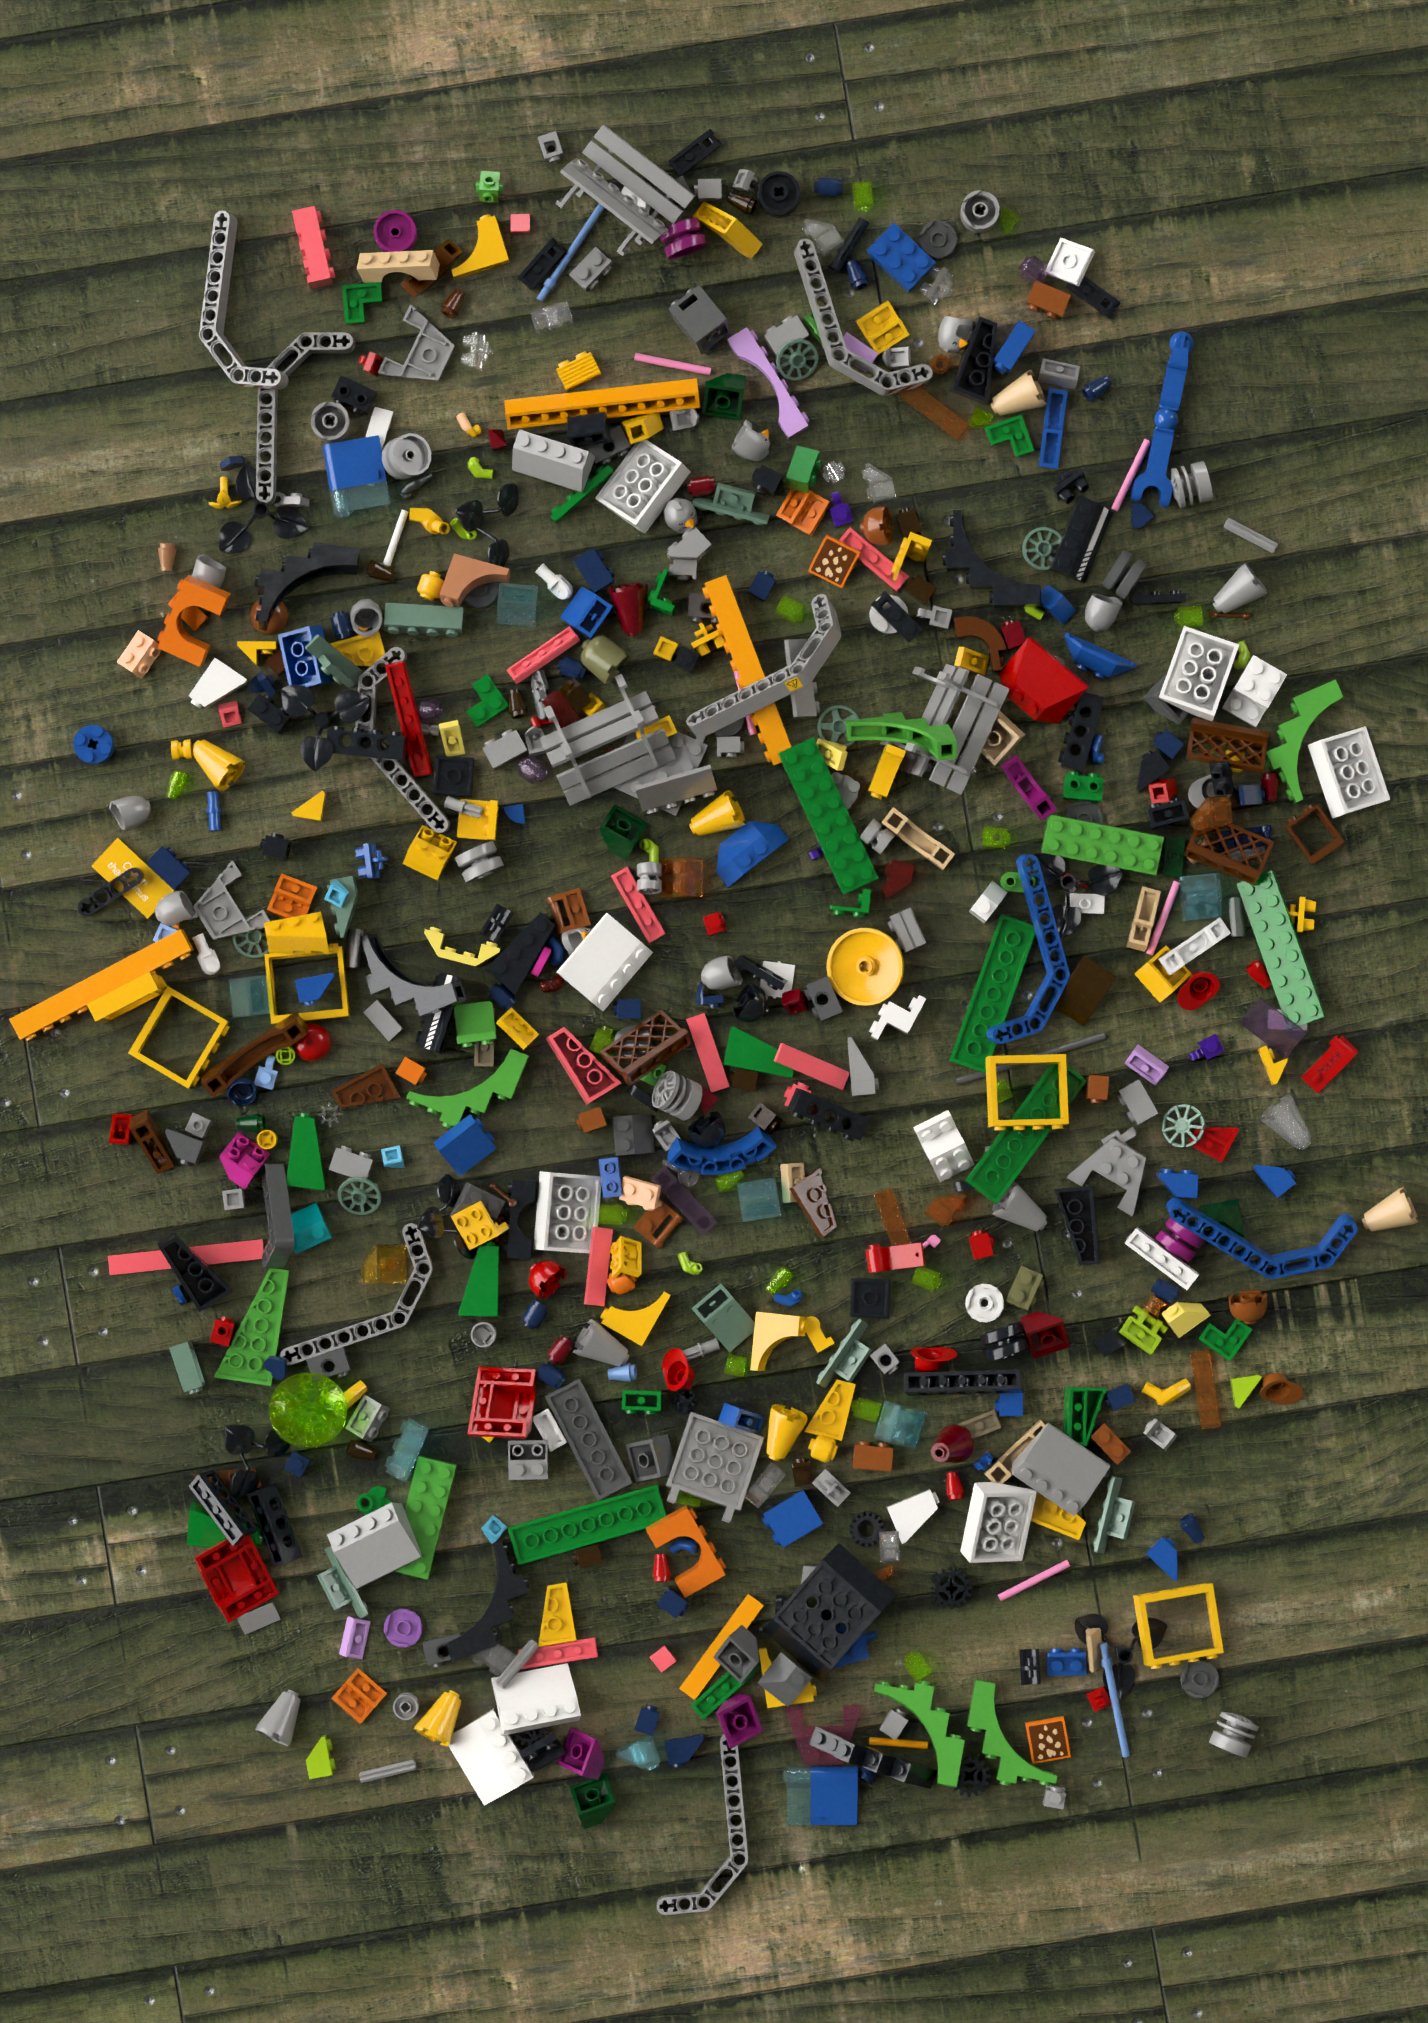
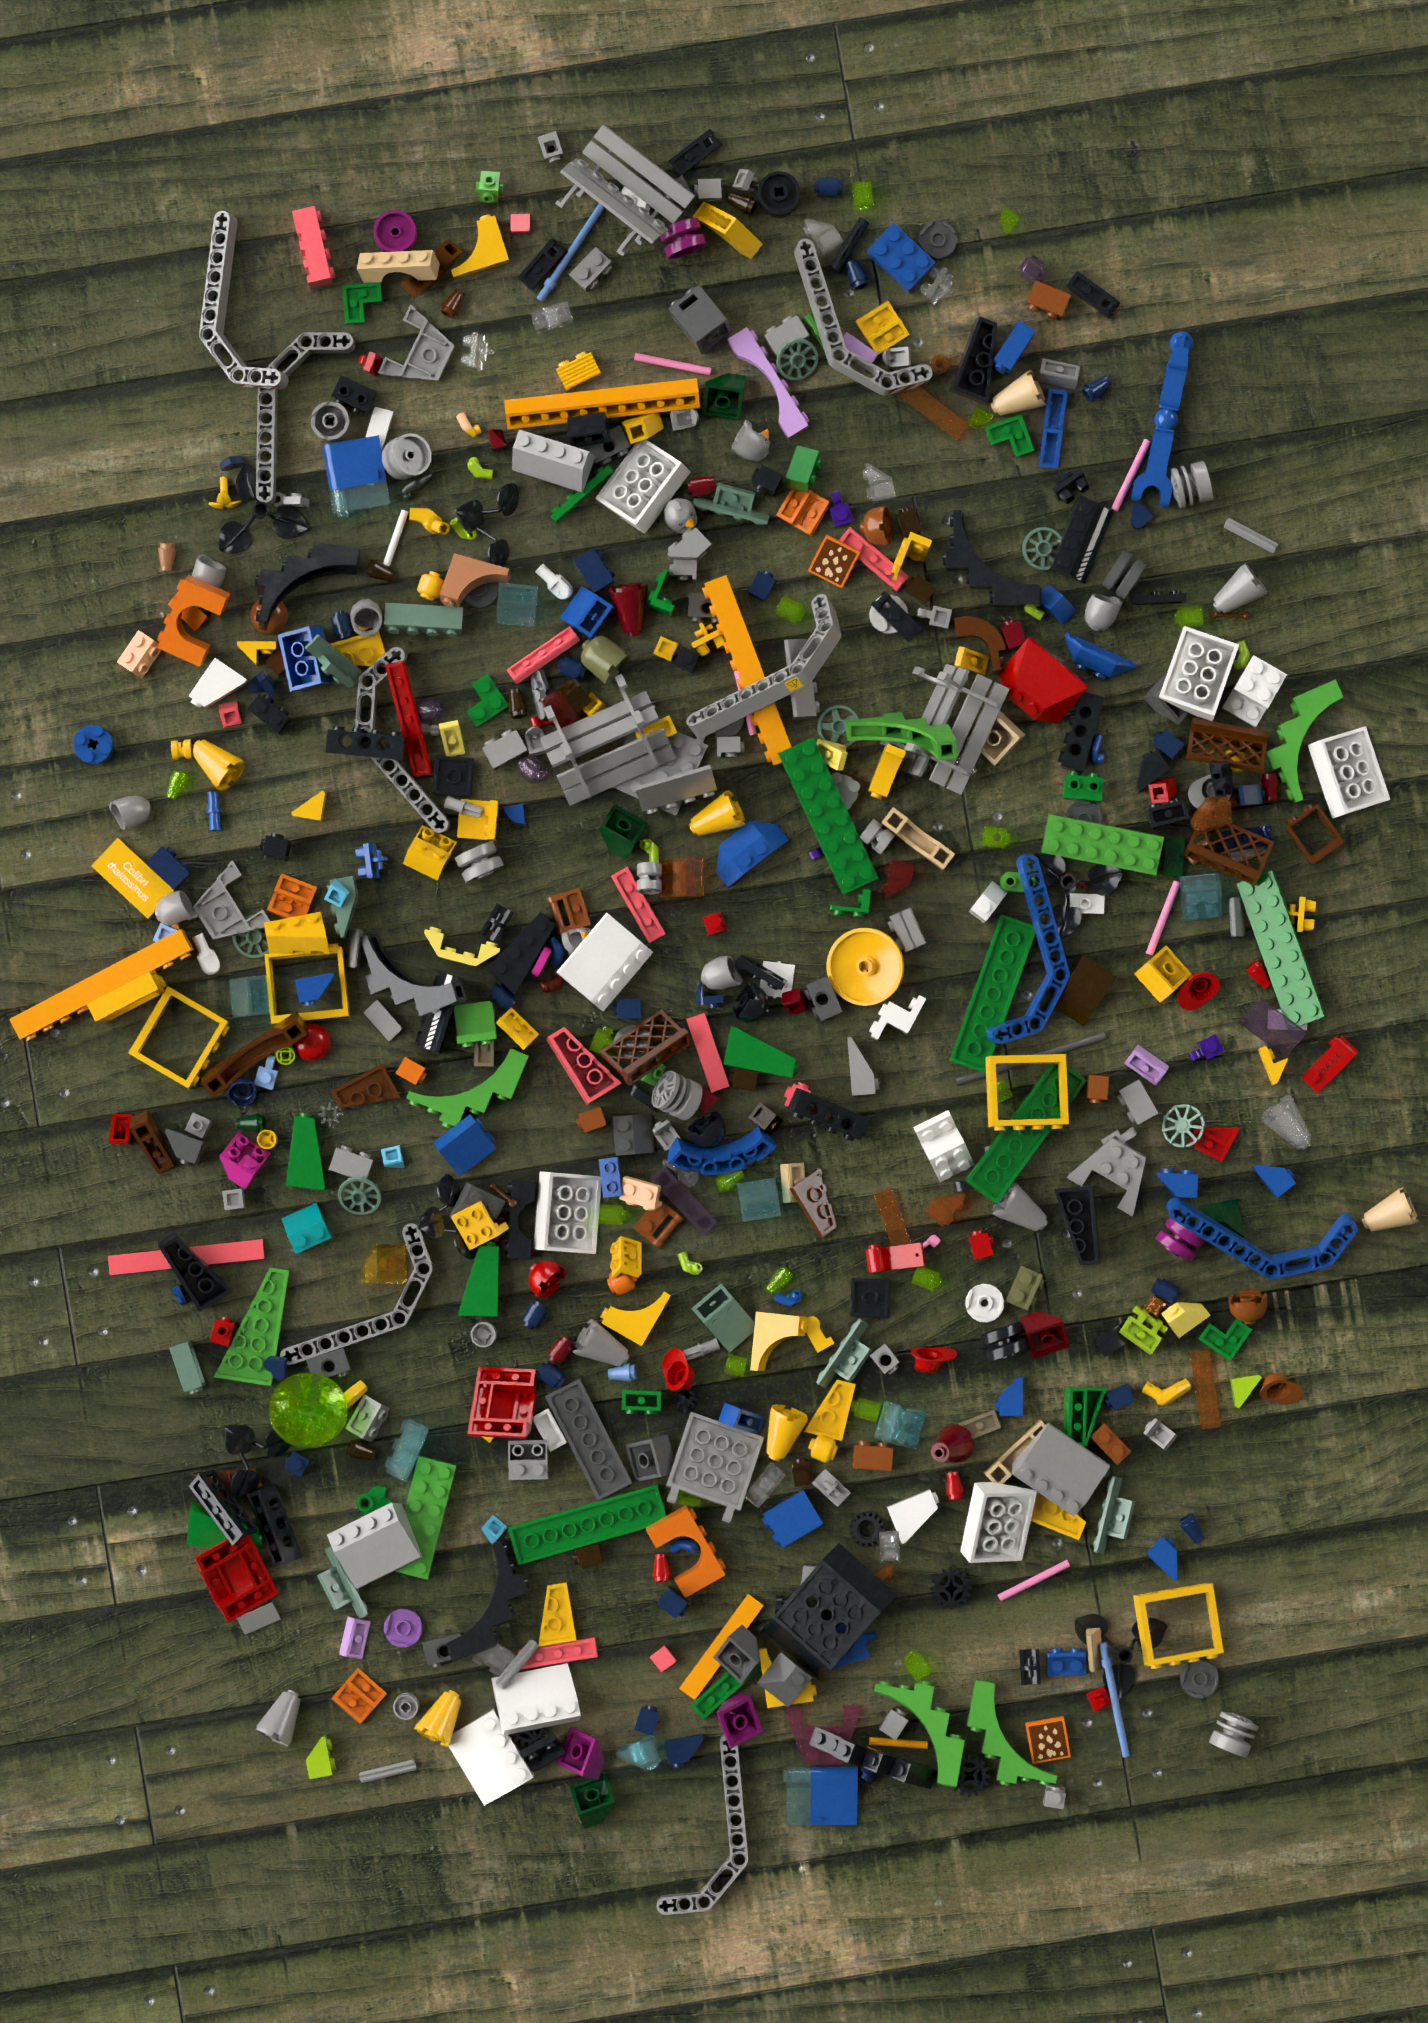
black beam [78,867,144,916] -> none
dark grey beam [261,1164,294,1268] -> none
black plant [281,685,370,771] -> none
coral tile [584,1227,613,1306] -> none
coral tile [774,1043,850,1090] -> none
clear gear [822,460,845,484] -> none
black brick [904,1370,1024,1396] -> none
light grey piece [938,316,975,353] -> none
light grey brick [960,190,1000,233] -> none
blue plate [973,1452,993,1471] -> none
magenta arch [1000,755,1057,821] -> none
white tile [1044,238,1095,286] -> none
white fence [1125,1227,1199,1290] -> none
tan slope [1126,886,1161,952] -> none
white slope [1158,917,1231,975] -> none

